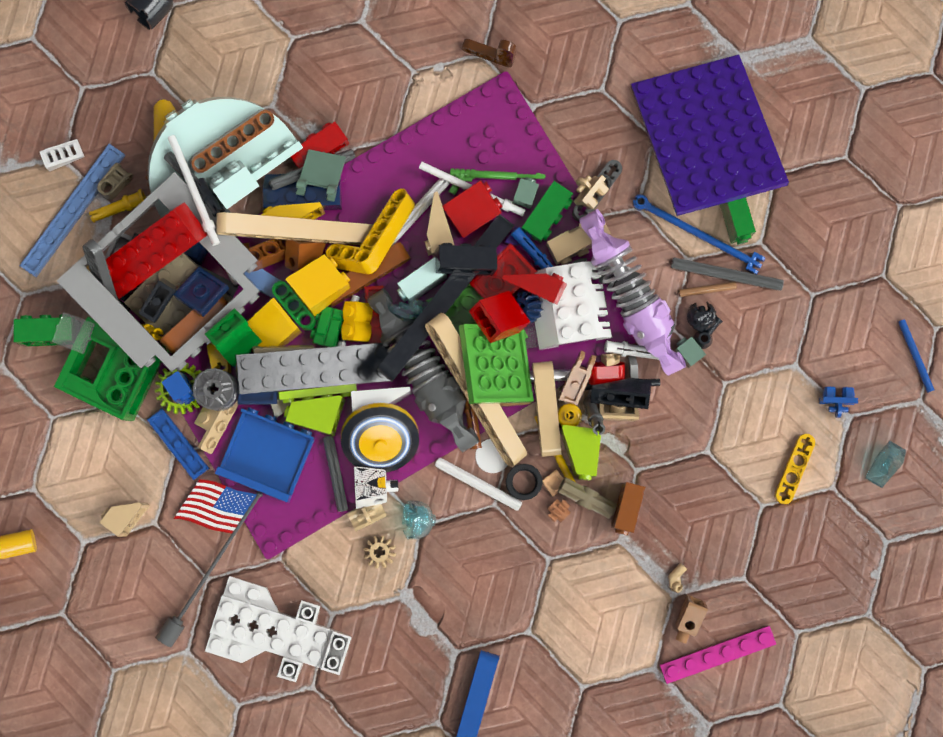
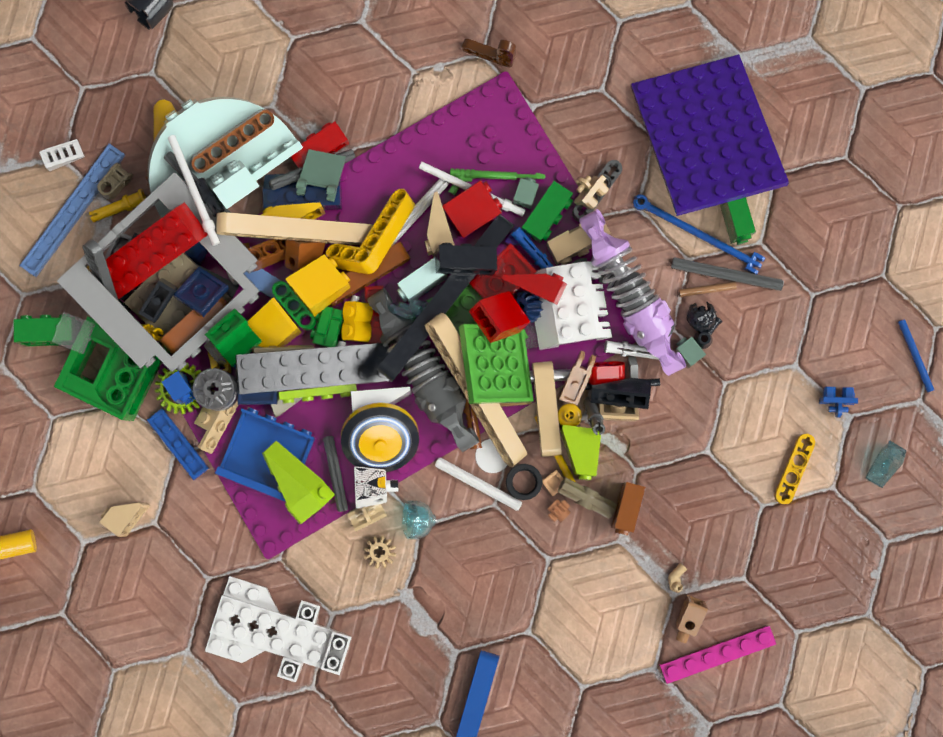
flag [155,480,263,647] -> none
lime slope [284,395,345,436] -> none
tan tile [601,353,620,366] -> none
none -> clear smoke tile [204,341,227,367]
none -> lime wedge [262,441,335,524]

